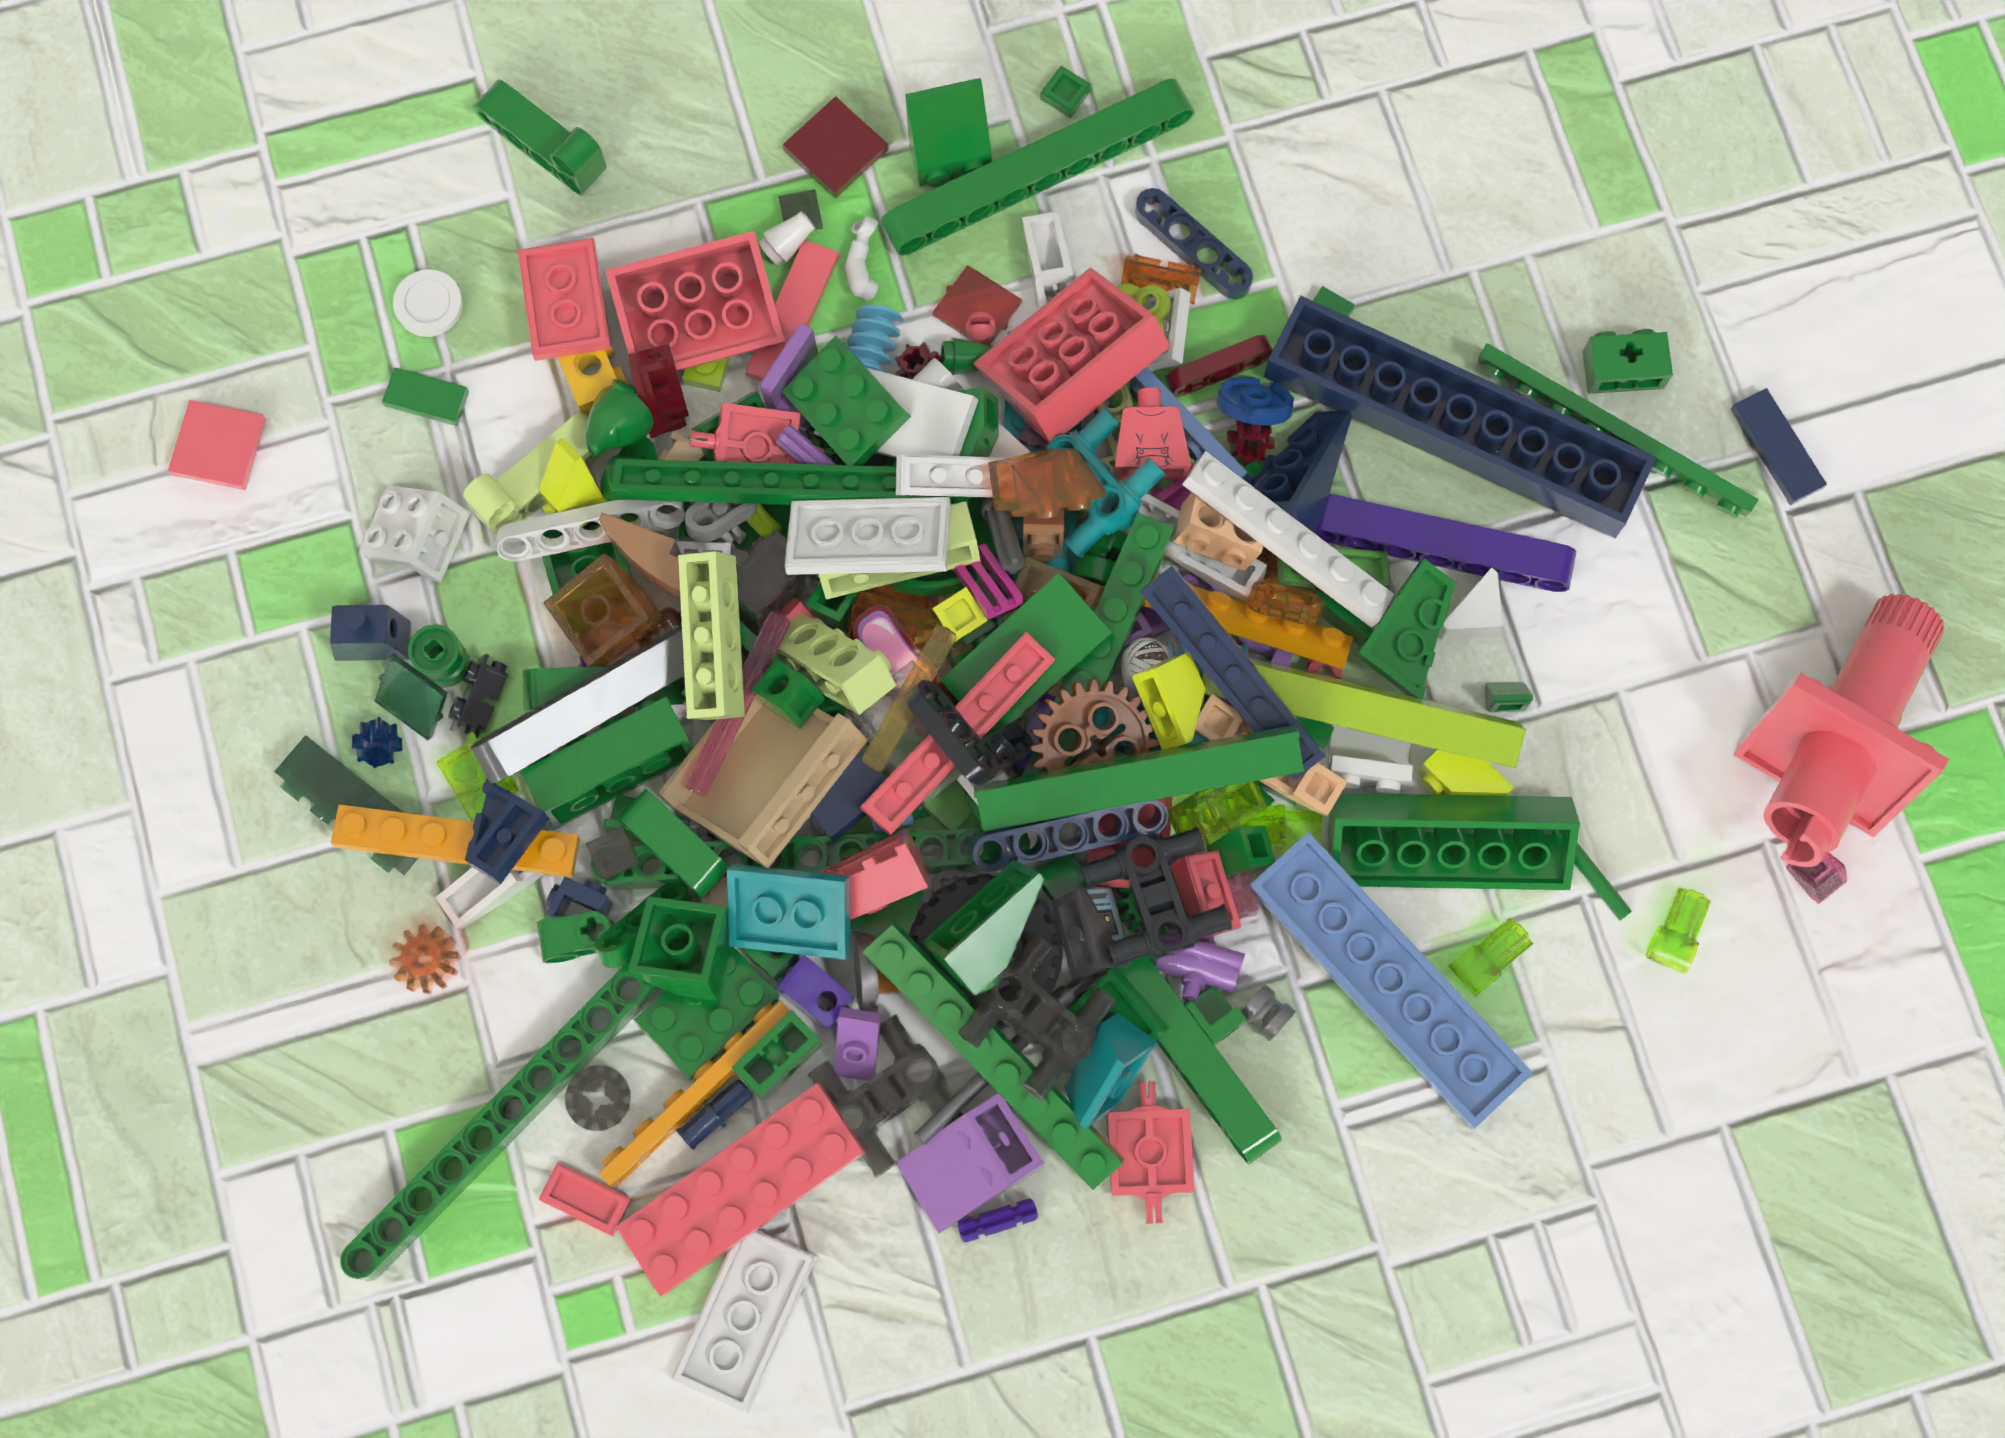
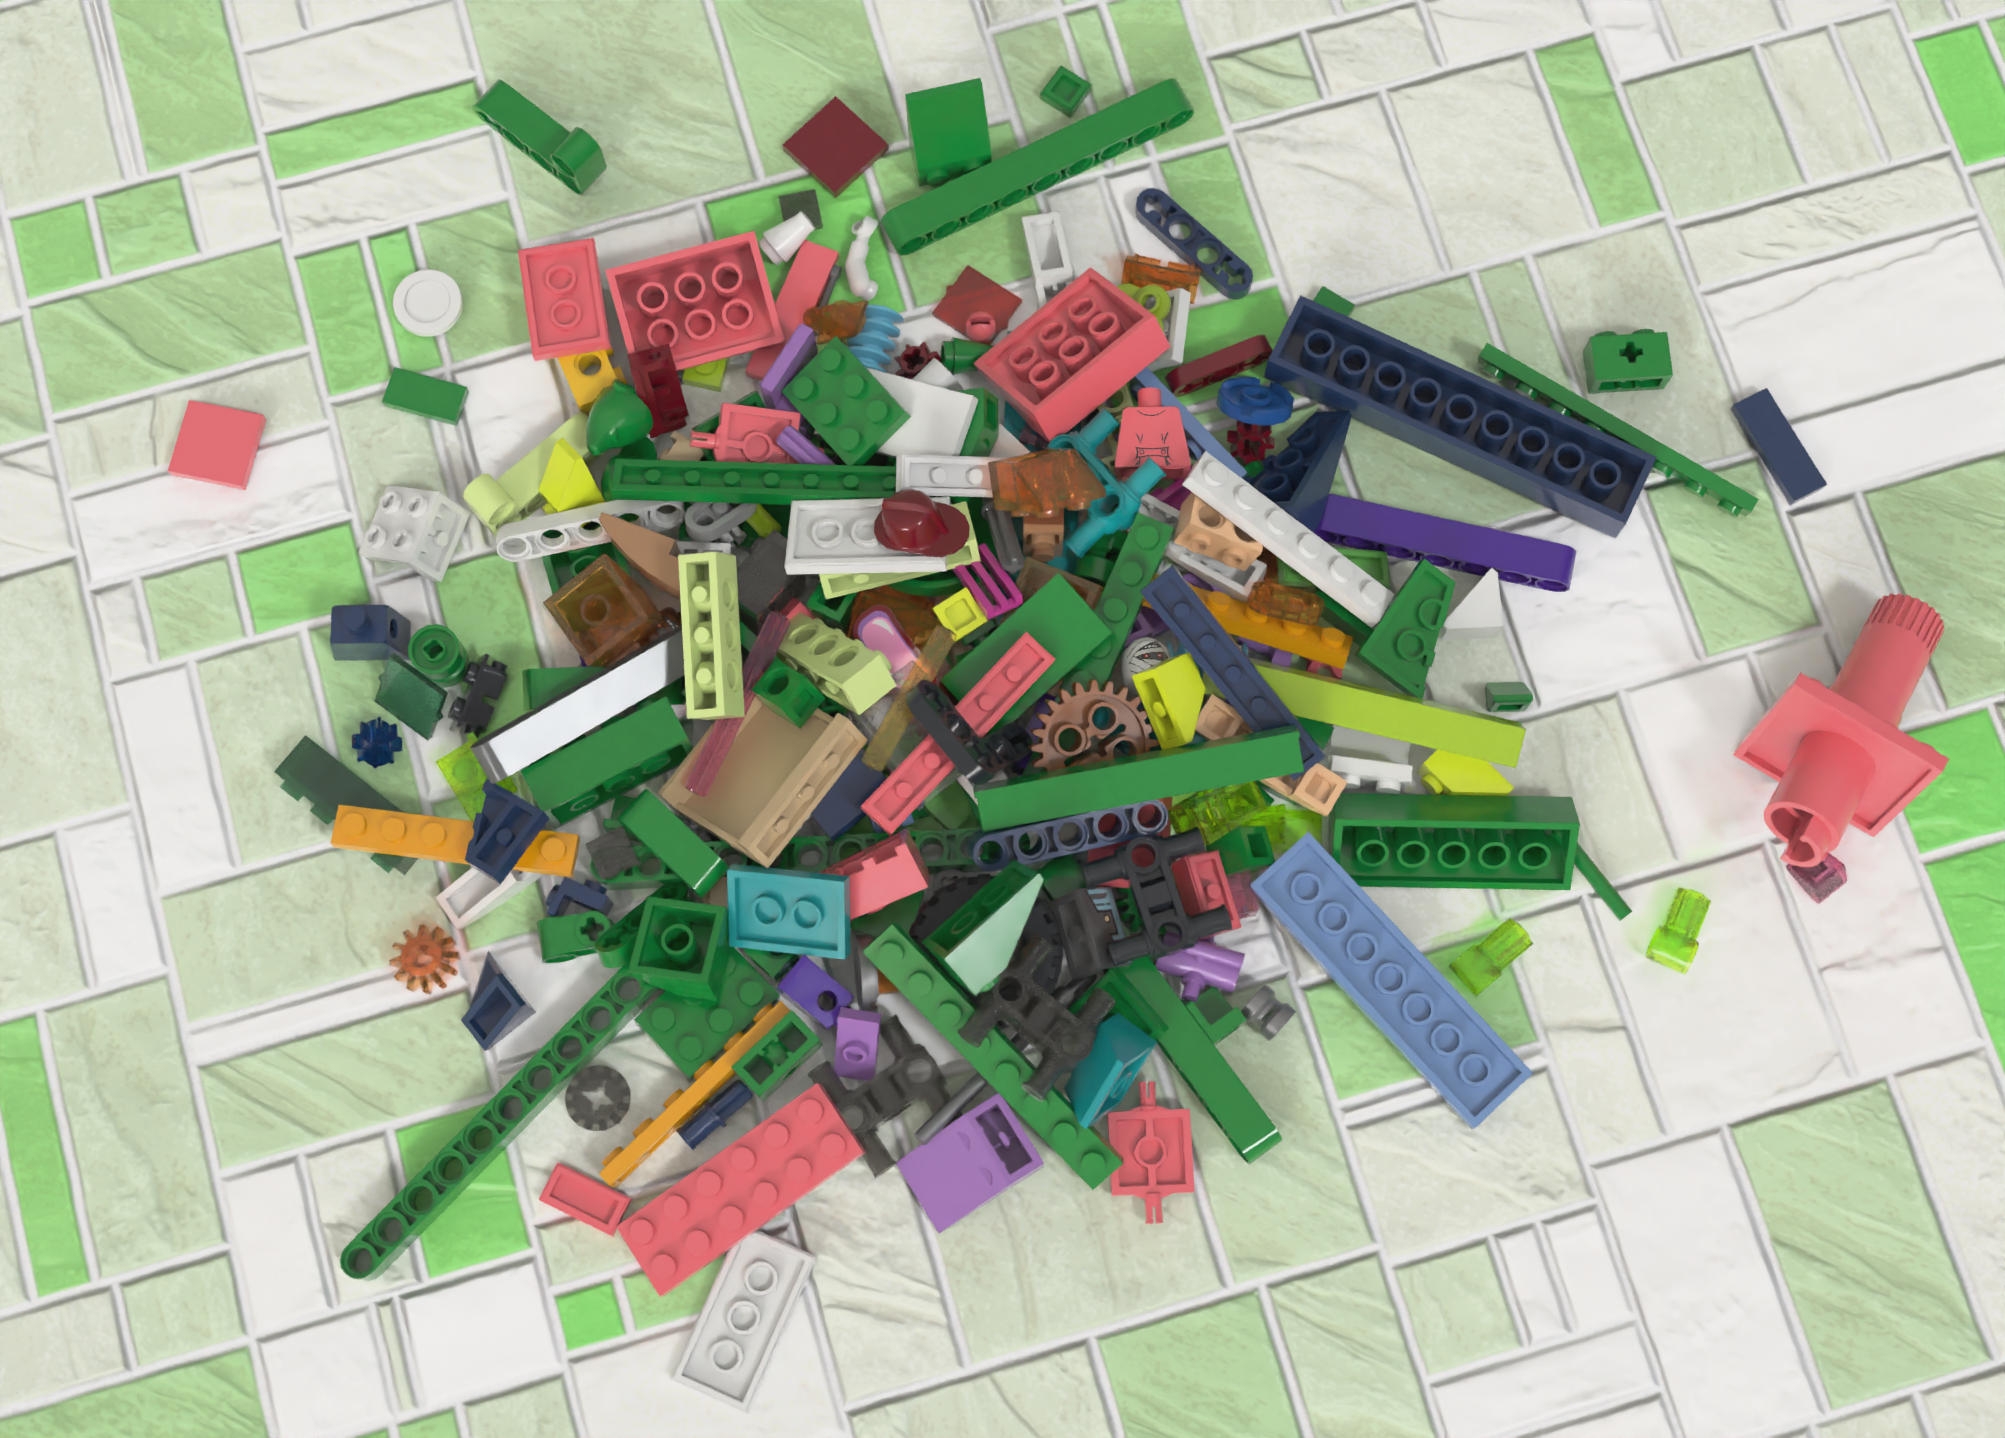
dark purple axle [957,1198,1038,1243] -> none
none -> dark blue slope [461,951,536,1051]
none -> clear orange hinge [803,300,868,345]
none -> dark grey hinge [808,264,842,337]
none -> dark red piece [874,489,970,557]

